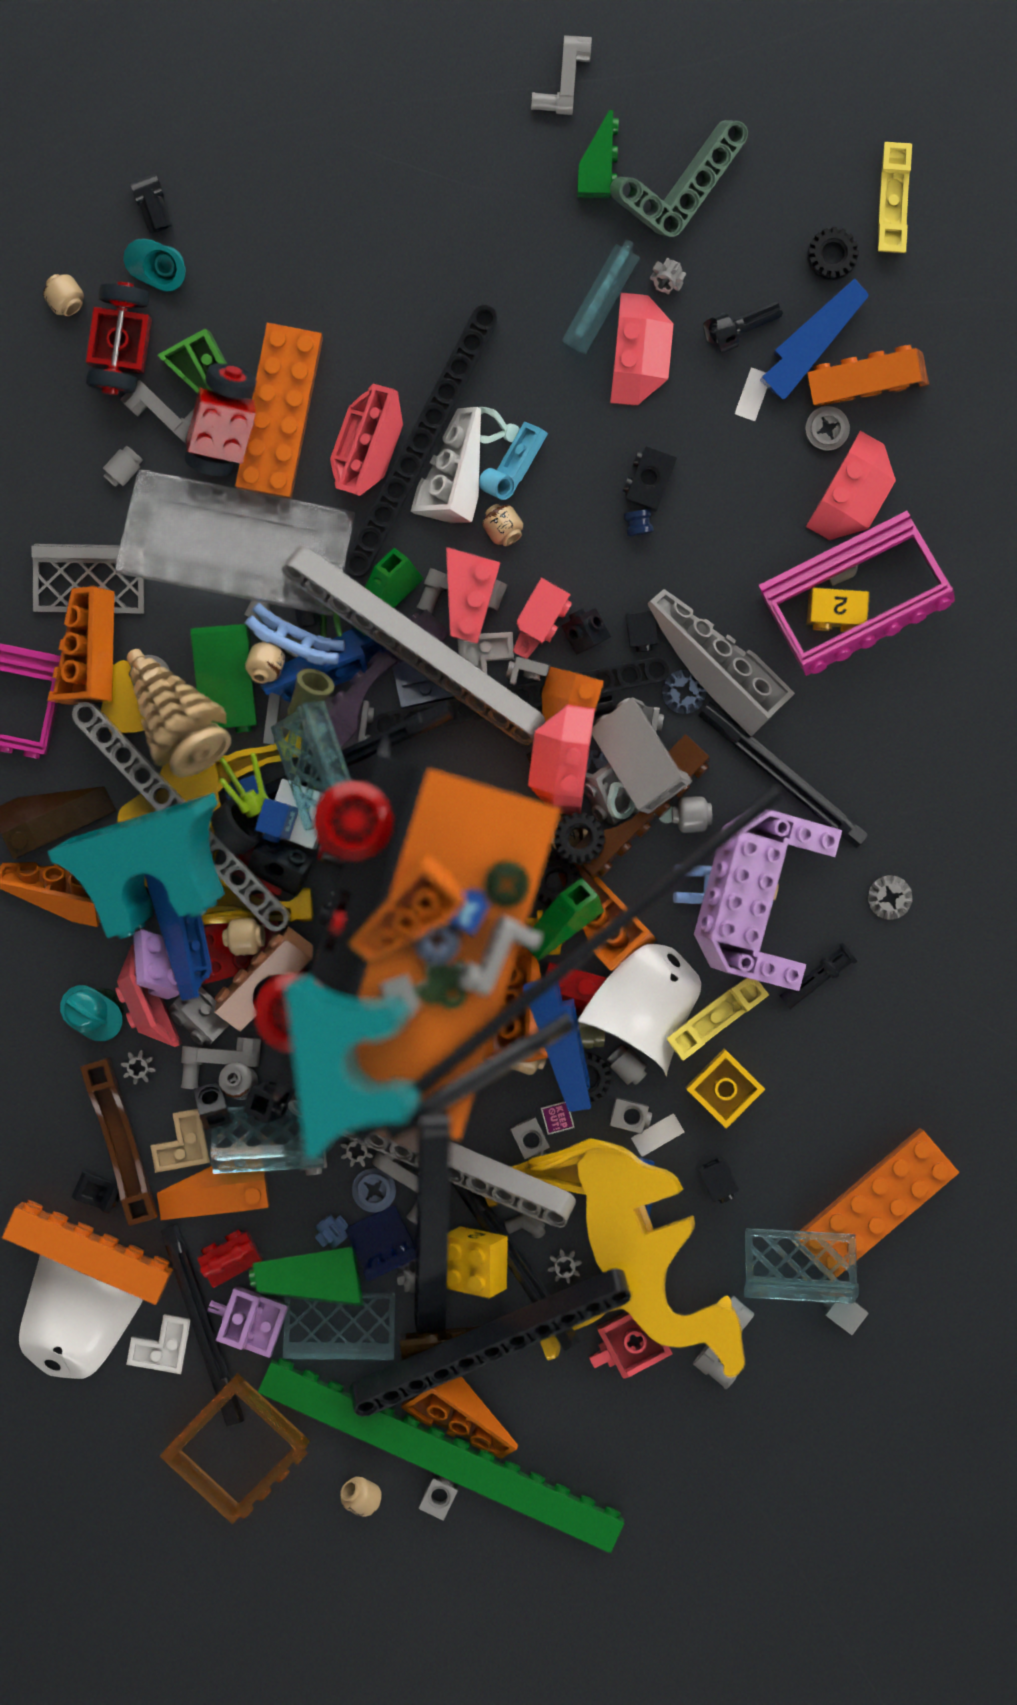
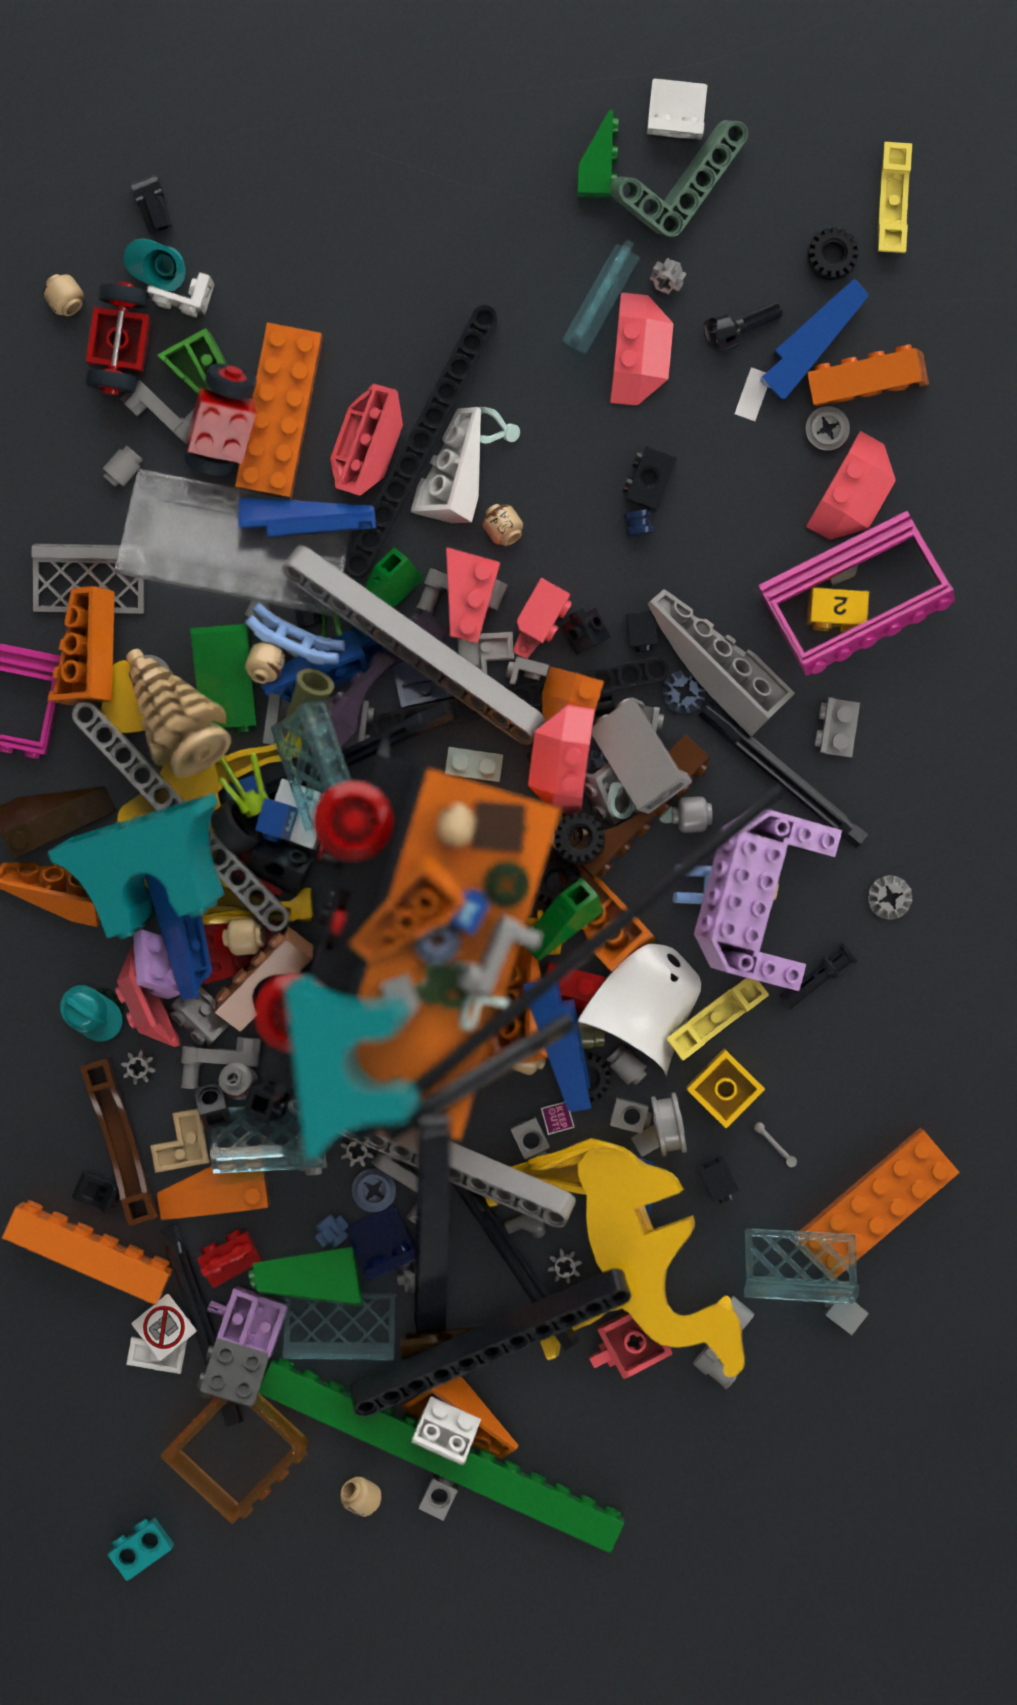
white piece [19,1255,143,1379] -> none
yellow brick [447,1226,508,1298] -> none
medium azure plate [479,421,548,500] -> none
light grey beam [531,35,592,115] -> none
none -> teal brick [108,1518,174,1581]
none -> sticker [131,1294,197,1361]
none -> white bracket [147,272,215,318]
none -> dark grey bracket [197,1338,269,1407]
none -> blue wedge [238,497,376,538]
none -> white slope [412,1396,481,1465]
none -> tan head [435,803,476,848]
none -> light aqua plate [445,747,503,782]
none -> light aqua piece [460,993,509,1031]
none -> clear smoke piece [472,801,527,852]
none -> white bracket [647,79,707,140]
none -> light grey wheel [651,1092,687,1157]
none -> light grey hinge [754,1122,797,1167]
none -> light grey bracket [815,697,860,758]

